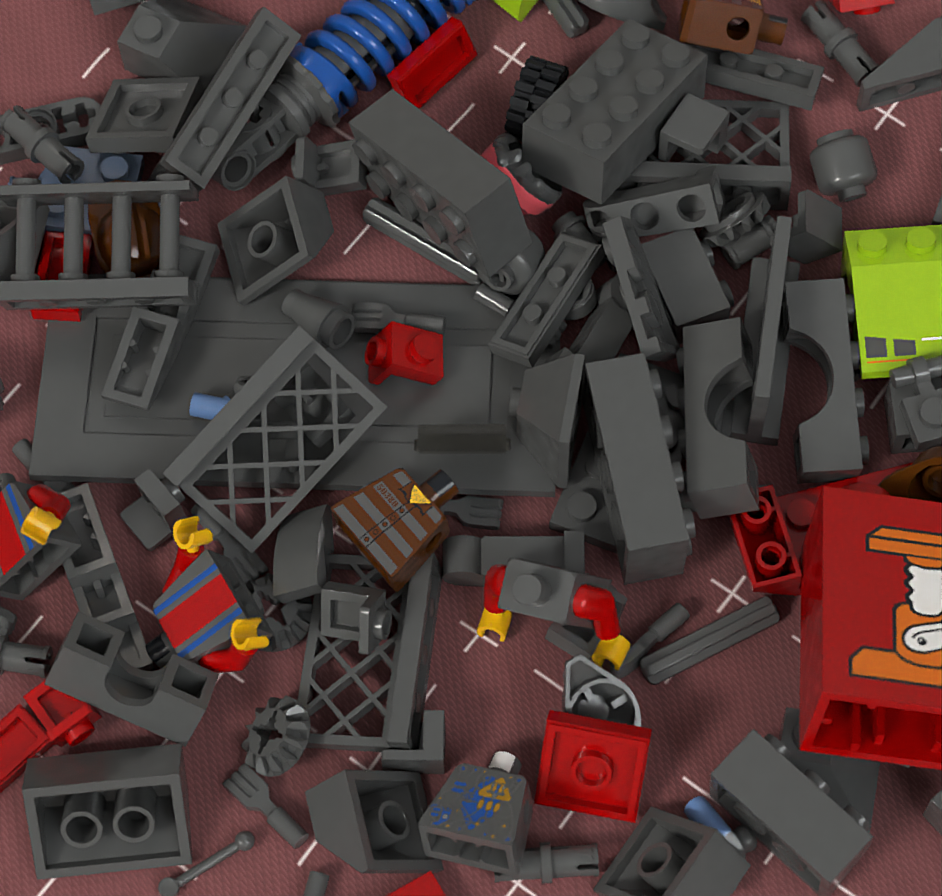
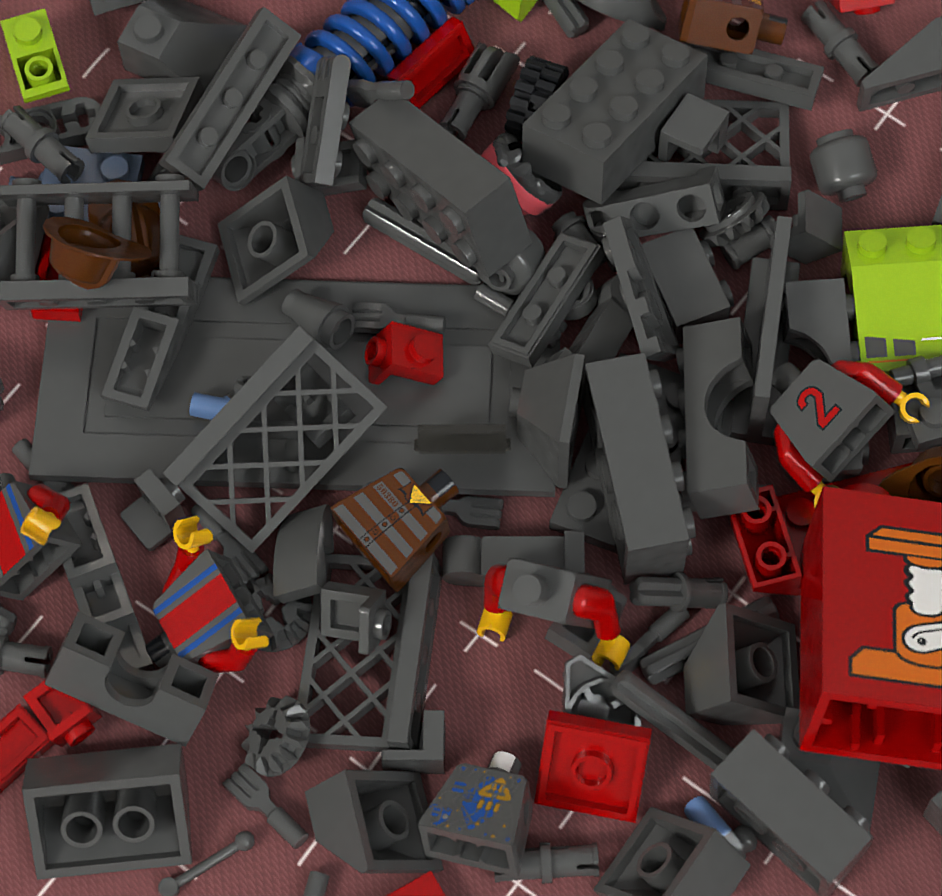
none -> lime slope [0,8,70,103]
none -> reddish brown piece [43,217,152,290]
none -> dark grey hinge [299,54,351,186]
none -> dark grey piece [346,79,415,108]
none -> dark grey arm [439,42,520,141]
none -> dark grey axle [610,670,734,770]
none -> dark grey axle [629,572,728,612]
none -> dark grey slope [683,603,800,726]
none -> dark grey torso [770,359,930,508]

